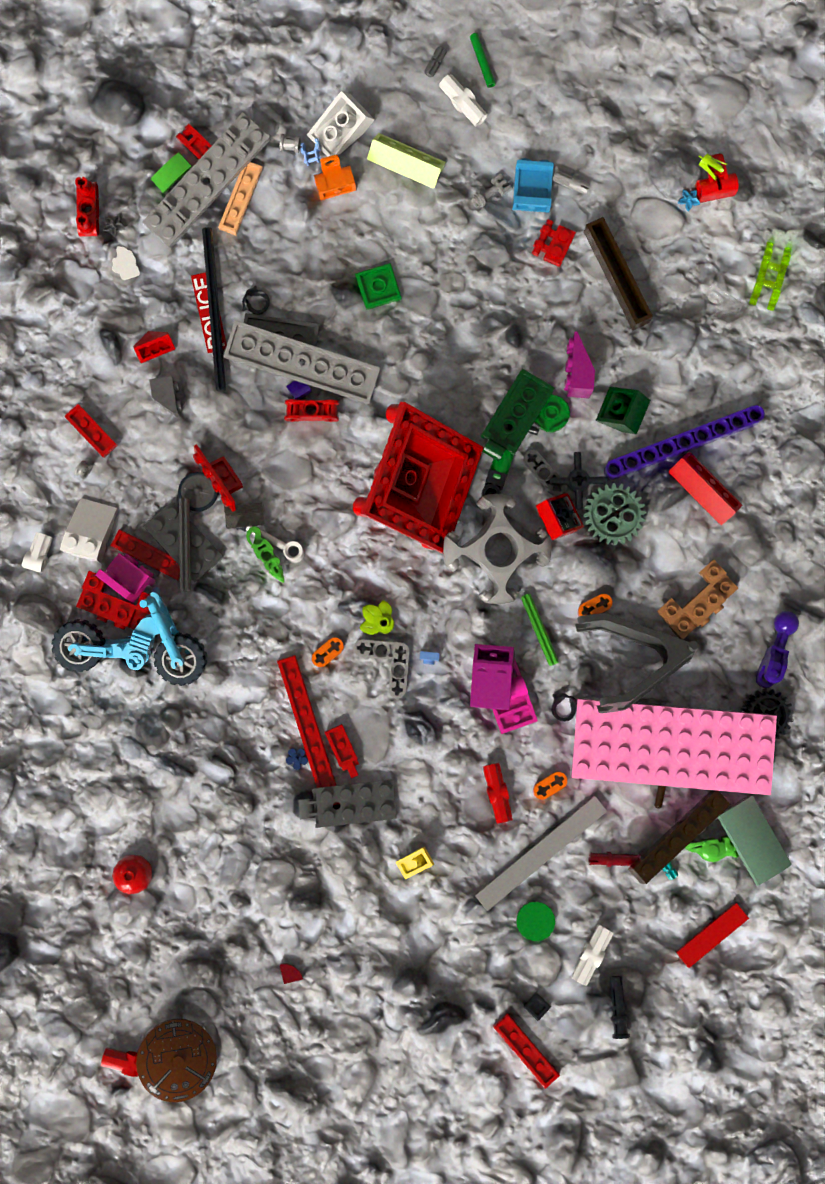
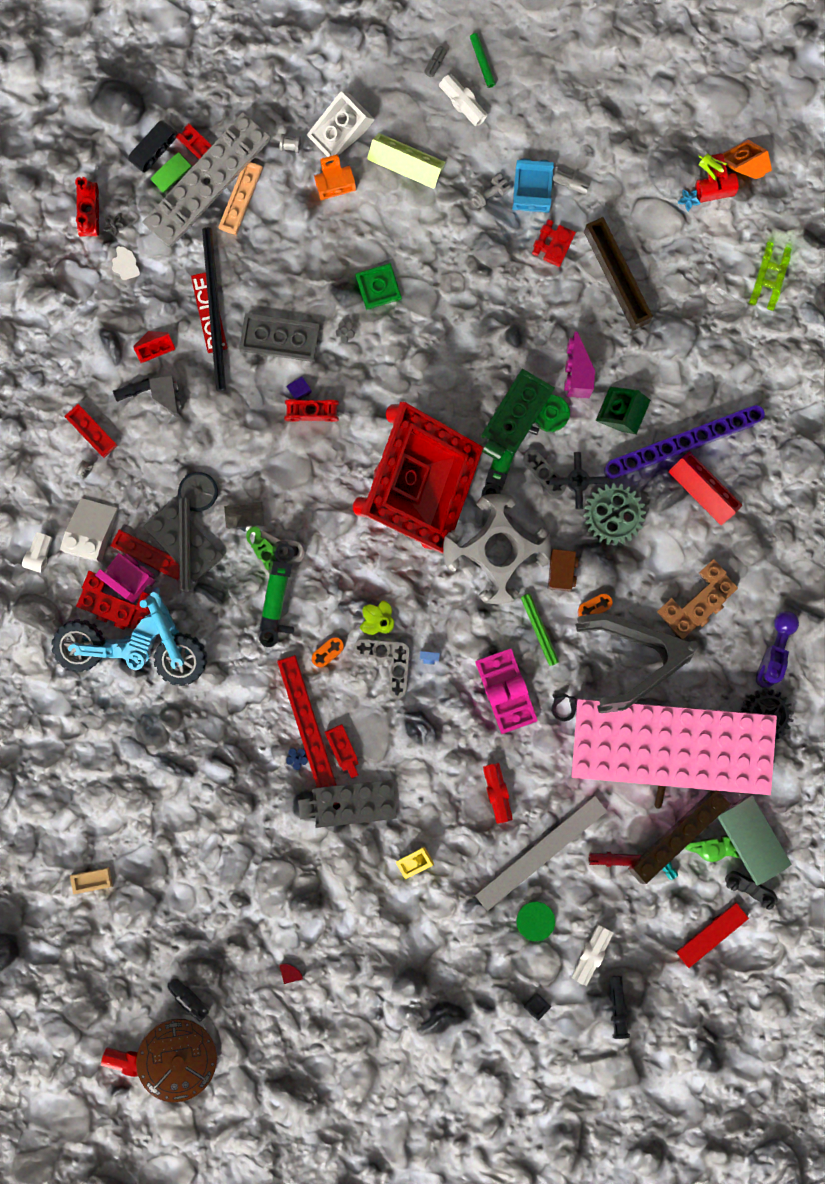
red cylinder [112,855,152,894] -> none
red bracket [193,444,243,512] -> none
light grey piece [223,320,380,405] -> none
black piece [242,285,270,315] -> none
light blue piece [300,138,321,166] -> none
magenta slope [470,644,515,710] -> none
red tile [493,1013,560,1089] -> none
orange beam [533,772,567,800] -> none
piece [536,493,584,540] -> none
none -> tan tile [70,867,113,895]
none -> black pin [113,378,151,402]
none -> black beam [128,120,178,173]
none -> black hinge [167,978,209,1022]
none -> piece [257,541,294,647]
none -> dark grey plant [336,321,355,343]
none -> reddish brown piece [547,549,579,592]
none -> orange slope [722,140,772,179]
none -> black piece [725,871,778,910]

